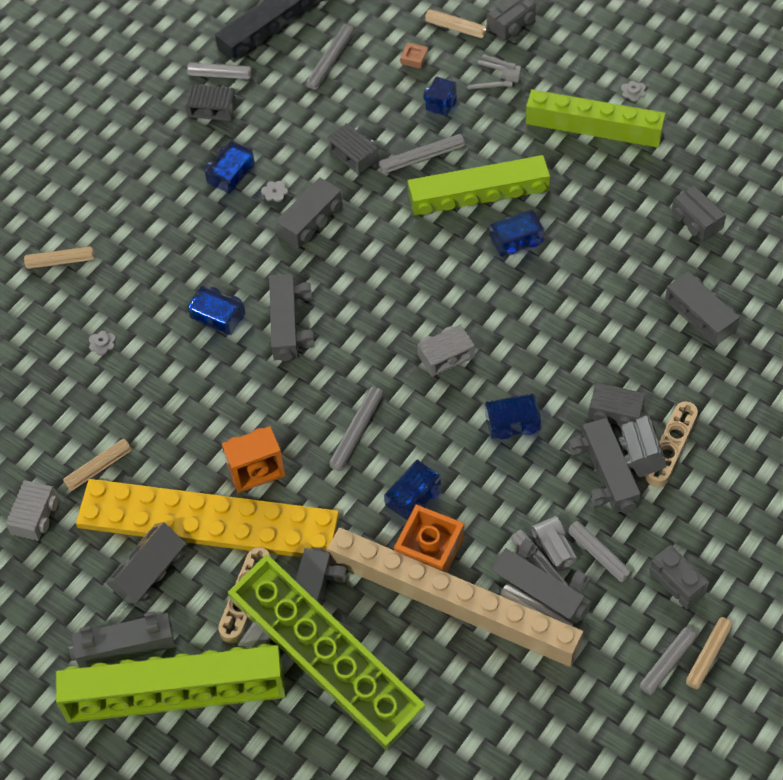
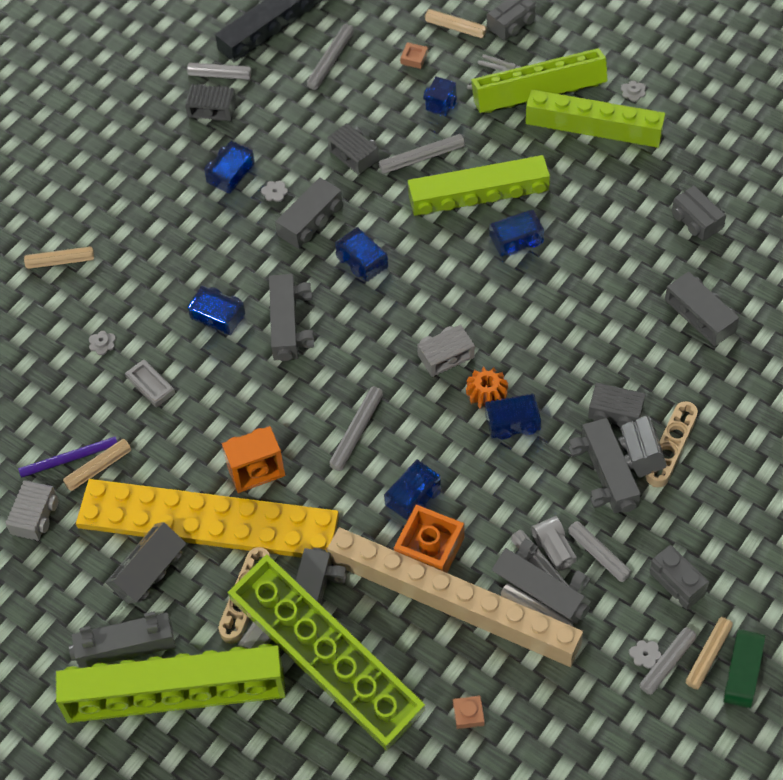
none -> dark purple bar [18,437,117,478]
none -> light grey tile [125,359,175,408]
none -> clear blue brick [335,227,388,282]
none -> nougat plate [453,696,484,729]
none -> orange gear [466,366,508,410]
none -> lime brick [471,48,608,113]
none -> light grey plant [629,640,661,669]
none -> dark green beam [723,628,766,709]

